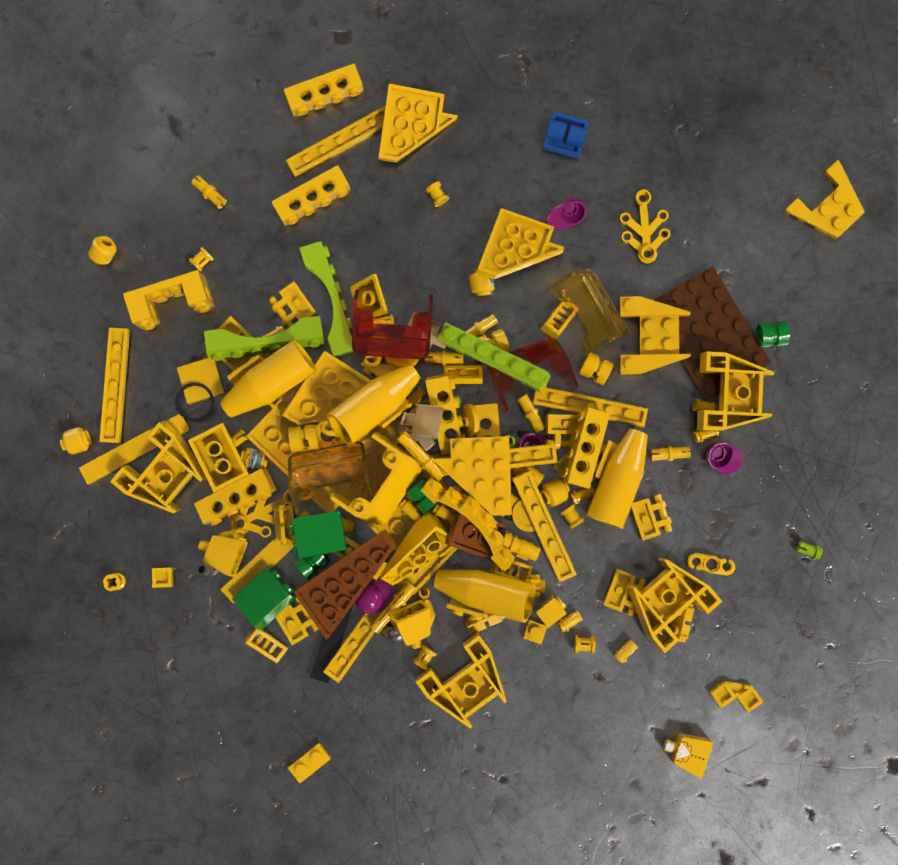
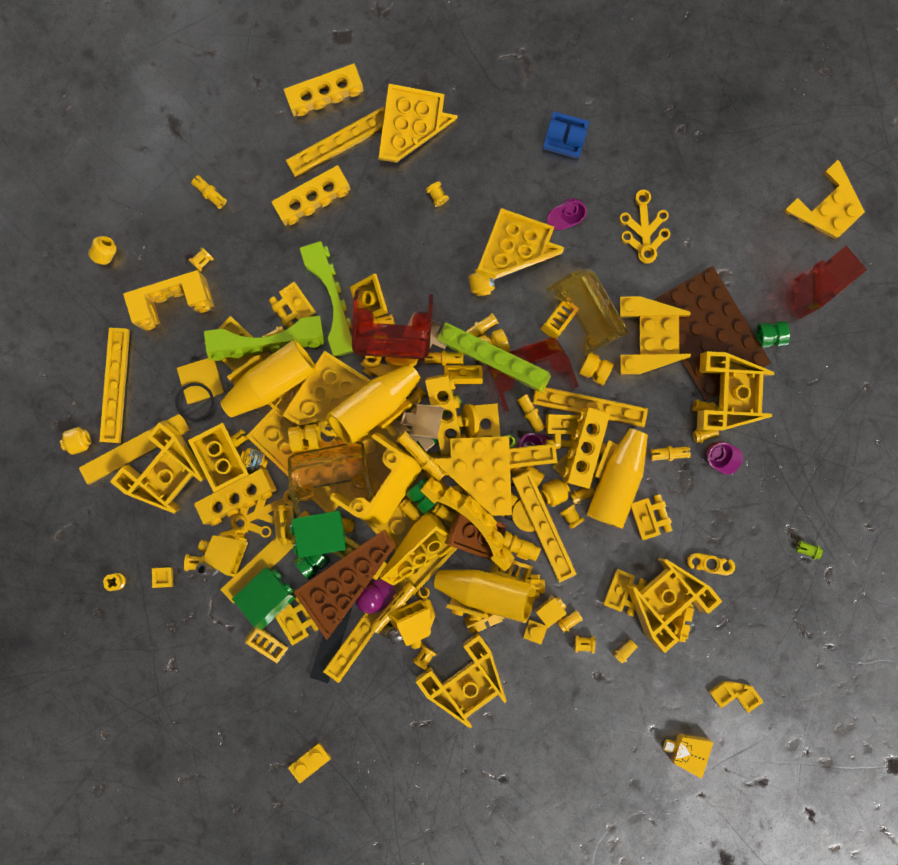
none -> yellow bush [184,554,205,571]
none -> clear red windscreen [794,246,867,319]

